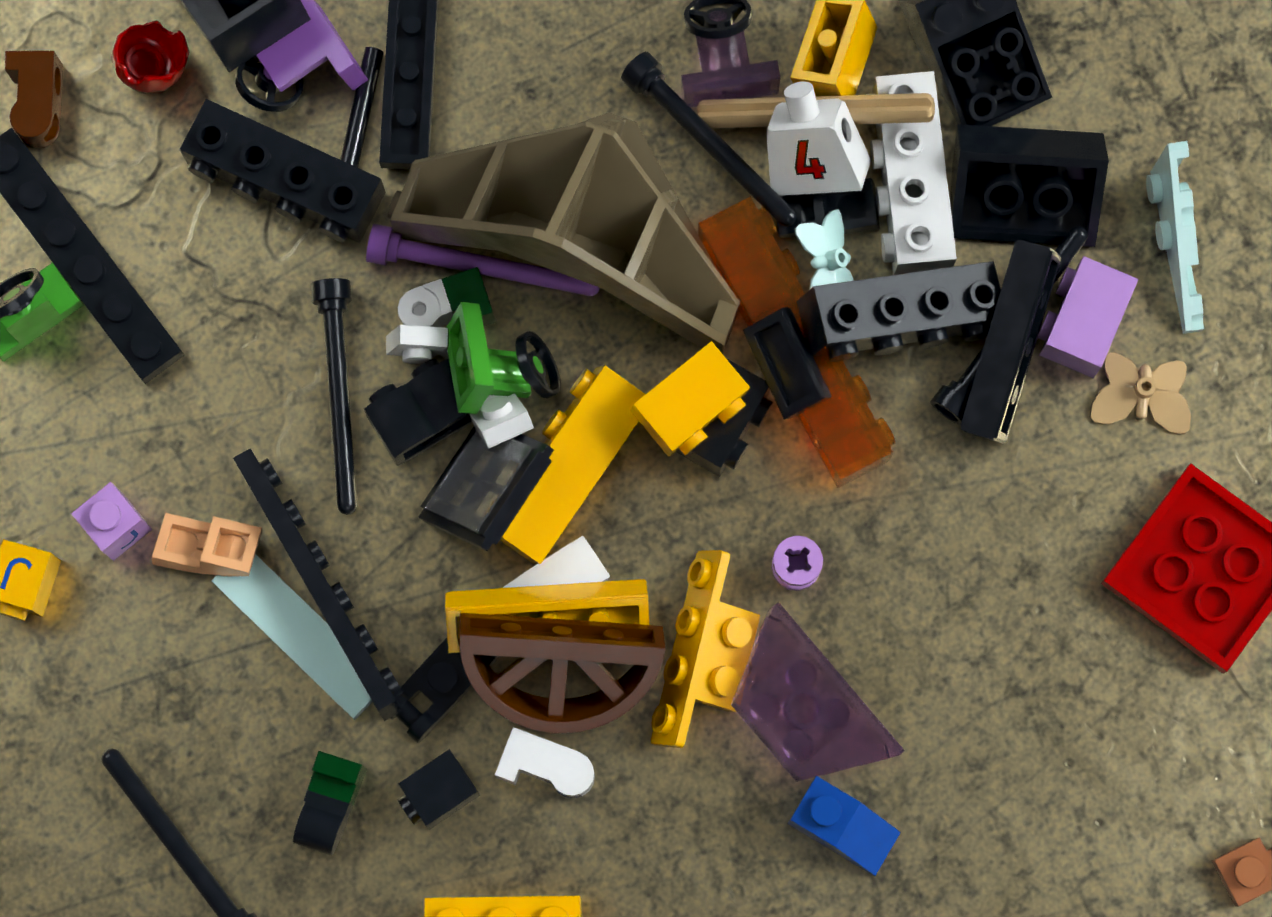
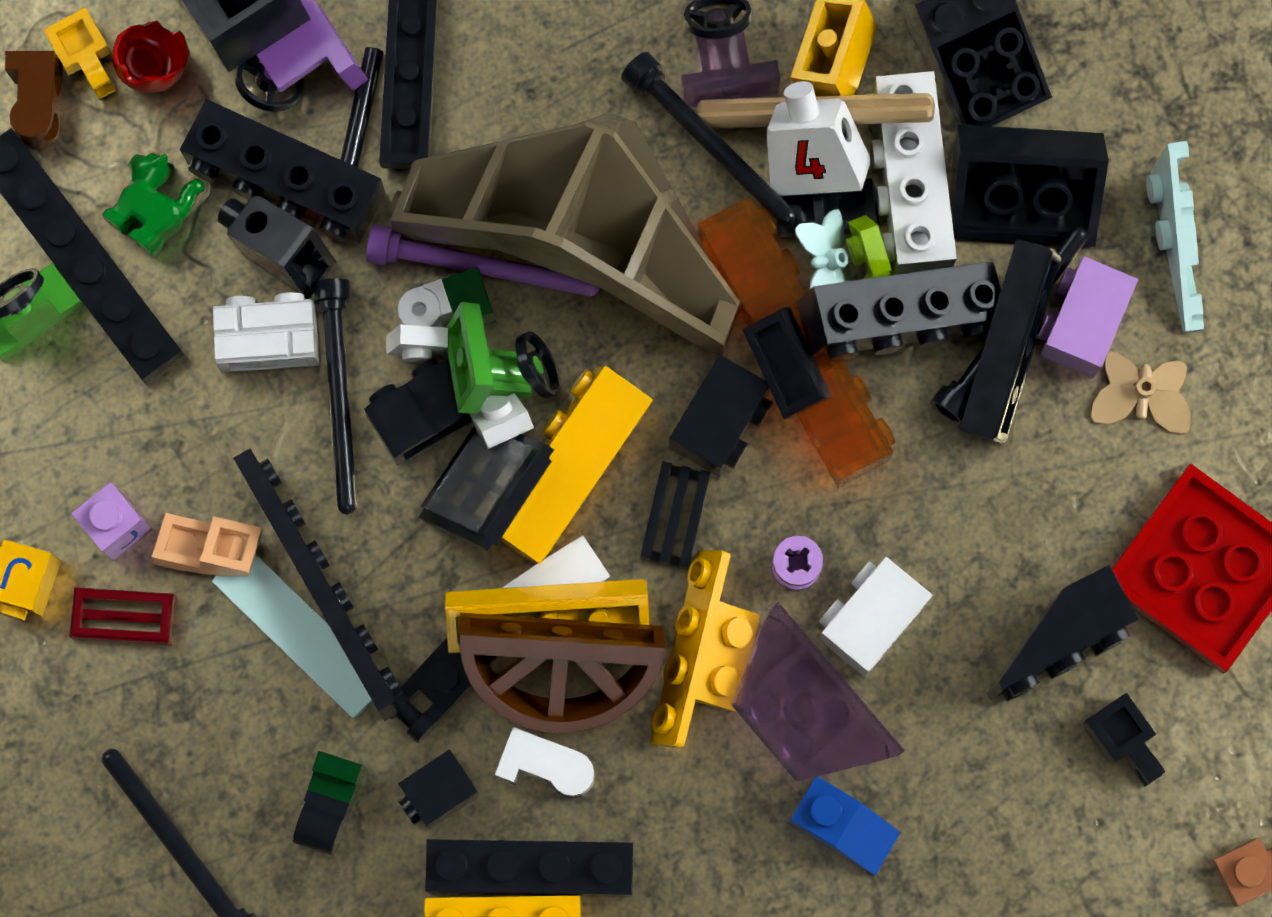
yellow brick [631,341,750,457] -> none
none -> yellow plate [43,7,116,100]
none -> dark red tile [69,587,177,645]
none -> green animal [102,153,205,258]
none -> white brick [213,292,320,373]
none -> black torso [218,195,337,299]
none -> black brick [425,839,634,897]
none -> black tile [640,461,711,570]
none -> white brick [819,557,933,678]
none -> lime plate [846,215,892,279]
none -> black slope [987,565,1139,702]
none -> black plate [1083,693,1165,787]

